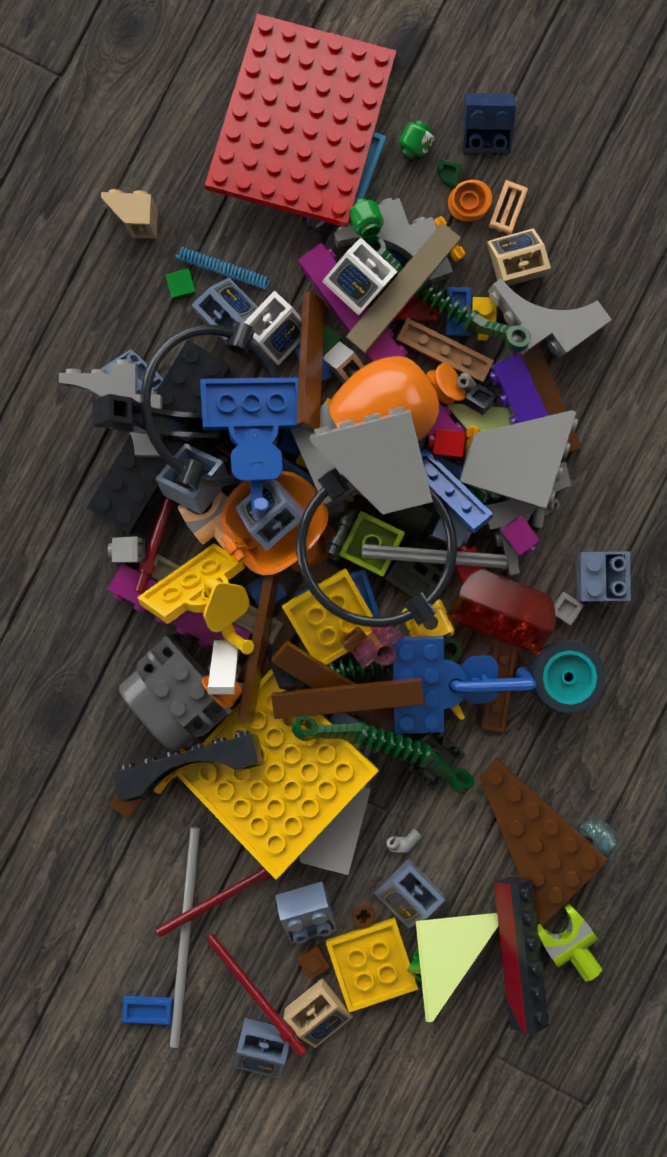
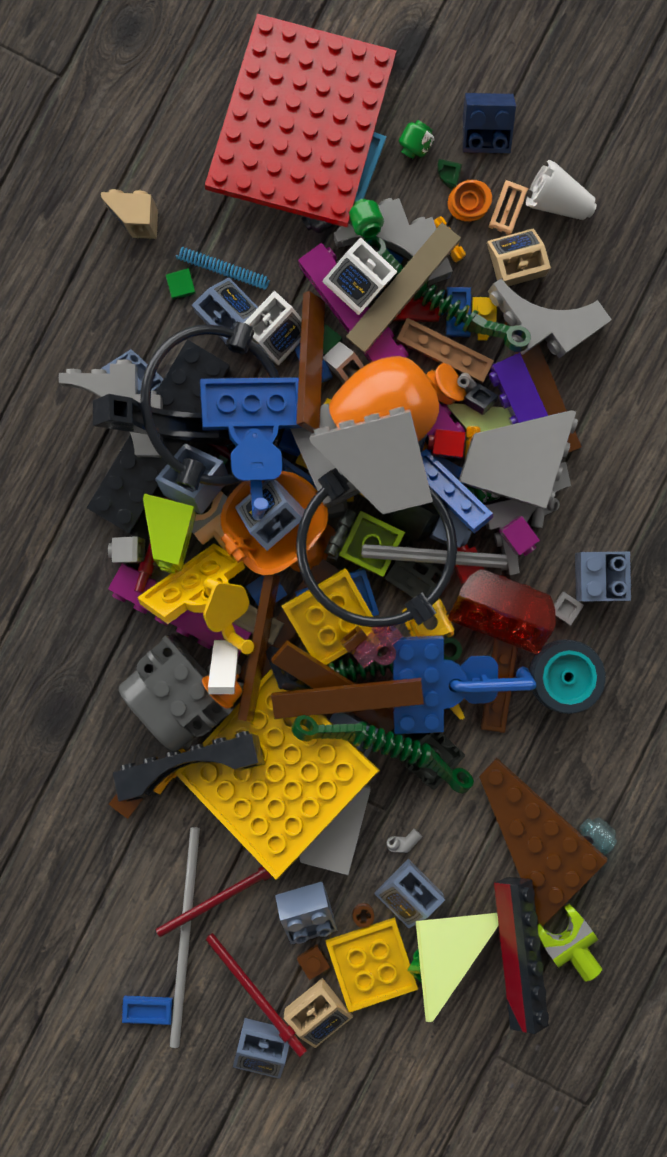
none -> lime slope [143,494,196,573]
none -> white cone [526,160,597,220]

